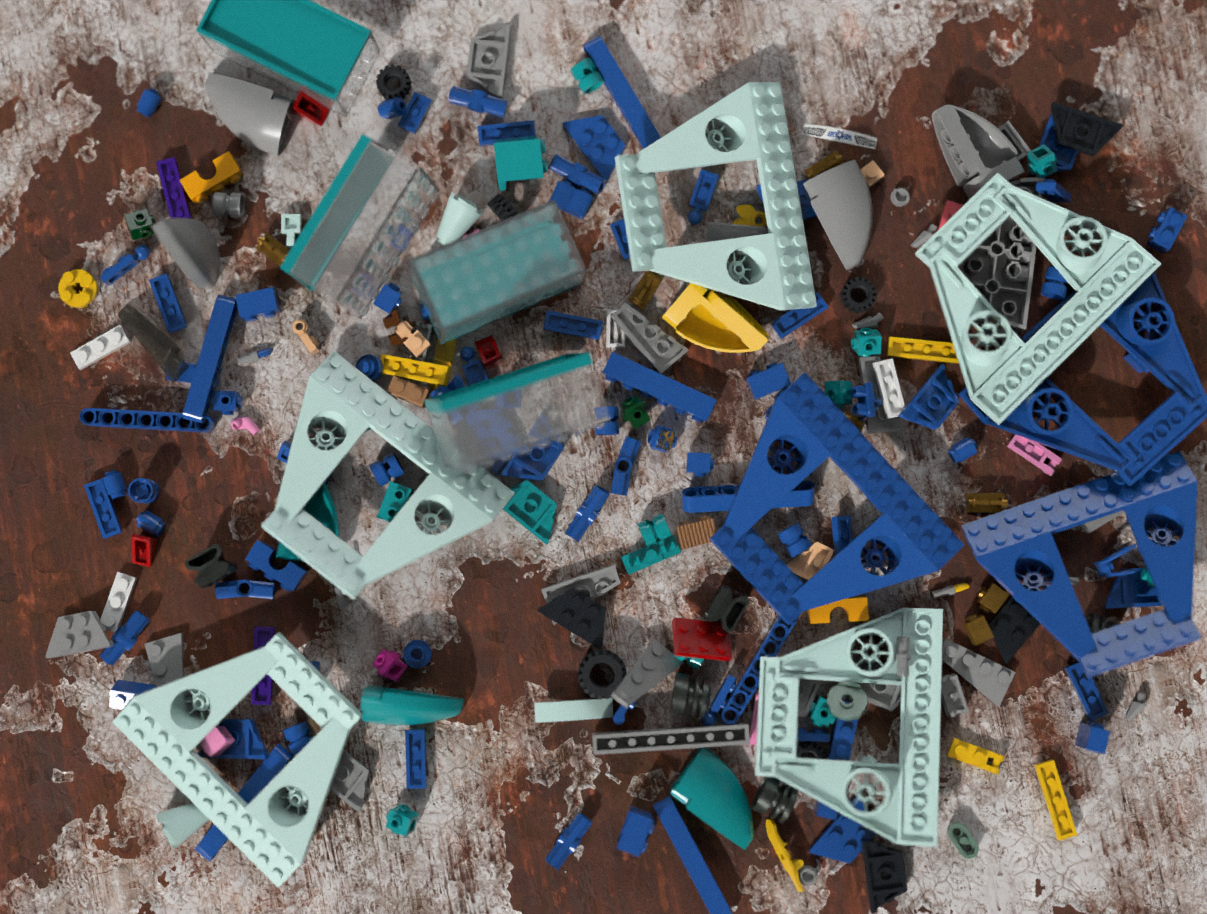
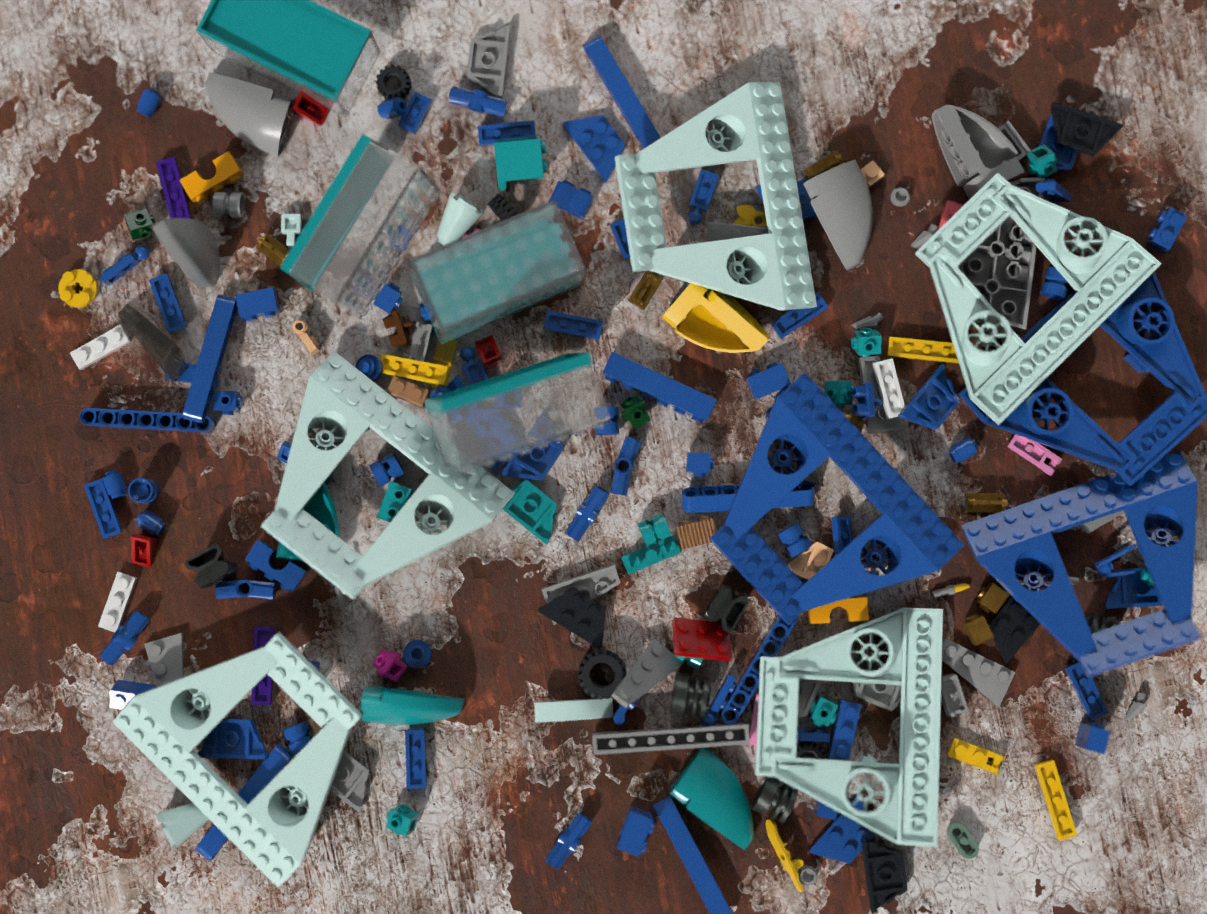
light grey wing [46,611,114,659] -> none
bright pink brick [200,726,236,757] -> none
bright pink arm [231,417,261,436] -> none
light grey piece [237,348,273,366] -> none
light nougat plate [395,320,431,358] -> none
blue piece [548,154,606,195] -> none
teal wheel [570,58,605,95] -> none
white tile [606,309,625,348] -> none
light grey wing [611,303,689,374] -> none
head [647,425,677,453] -> none
white sticker [802,124,877,149] -> none
sand green plate [827,681,867,720] -> none
black tyre [840,277,877,313] -> none
light grey pin [895,637,911,677] -> none

